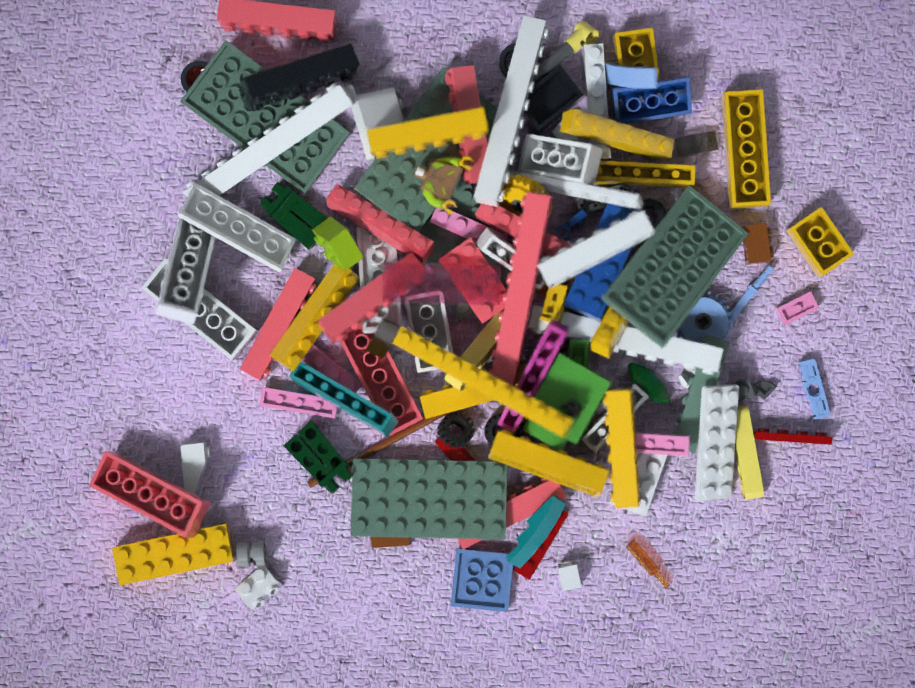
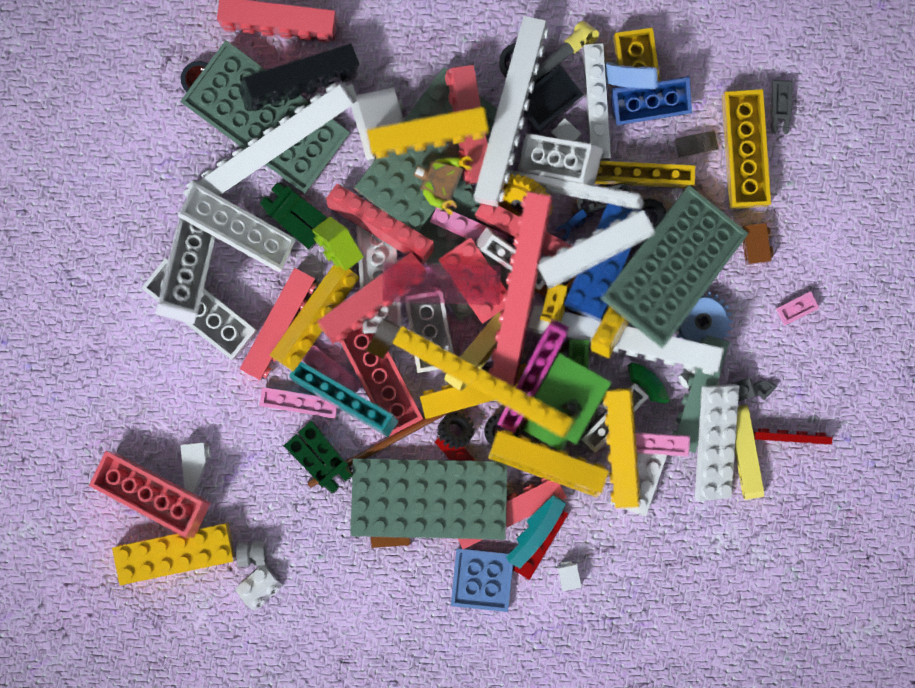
yellow brick [560,109,674,161] -> none
clear orange axle [626,539,670,588] -> none
light blue sword [728,265,774,327] -> none
yellow brick [786,207,854,278] -> none
light blue piece [797,359,830,419] -> none
none -> dark grey hinge [771,80,793,135]

